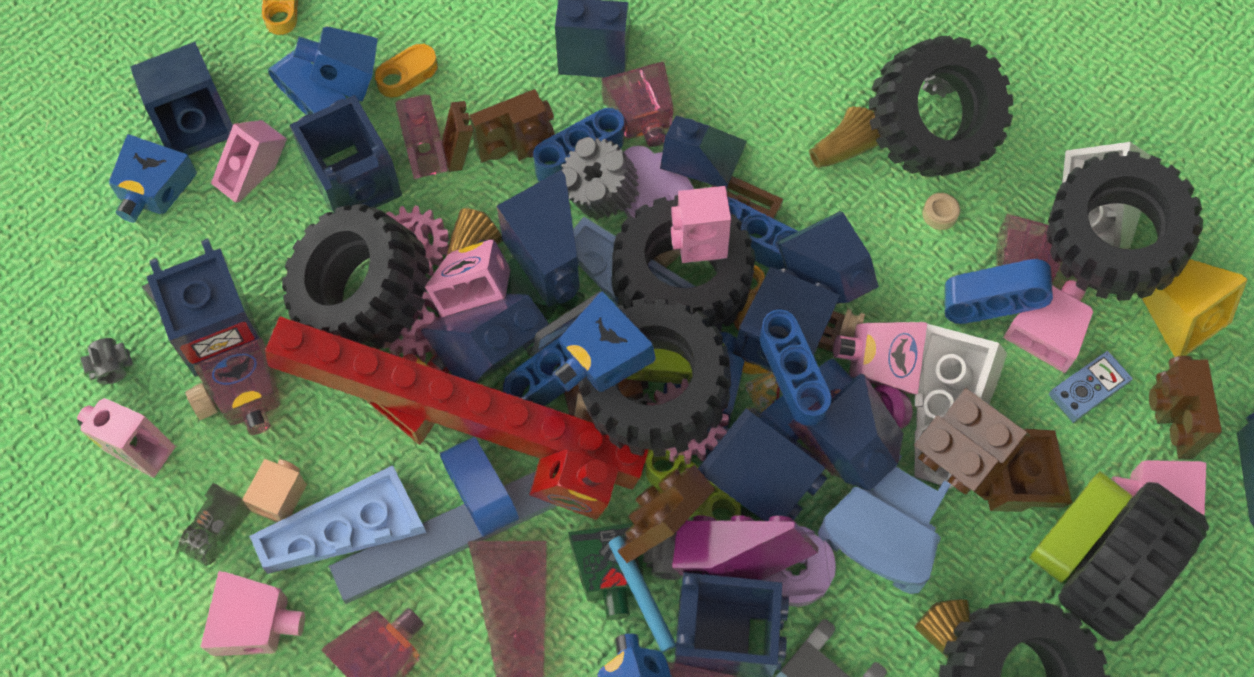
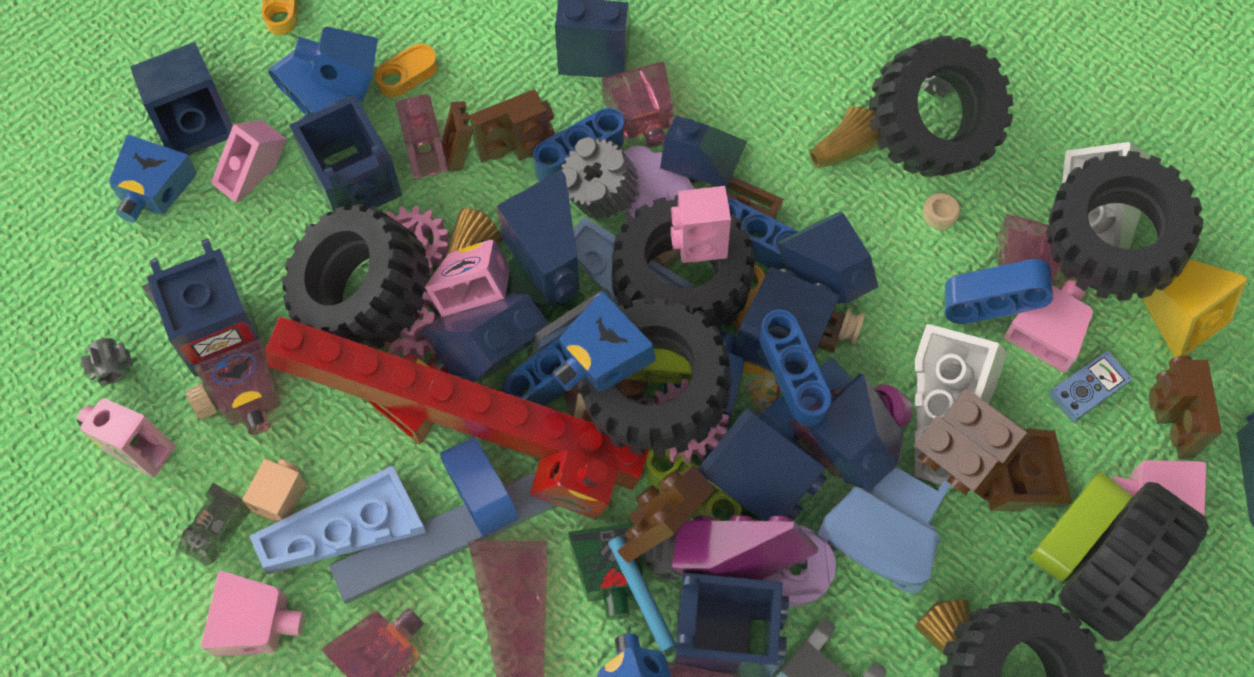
bright pink torso [833,322,927,394] -> none

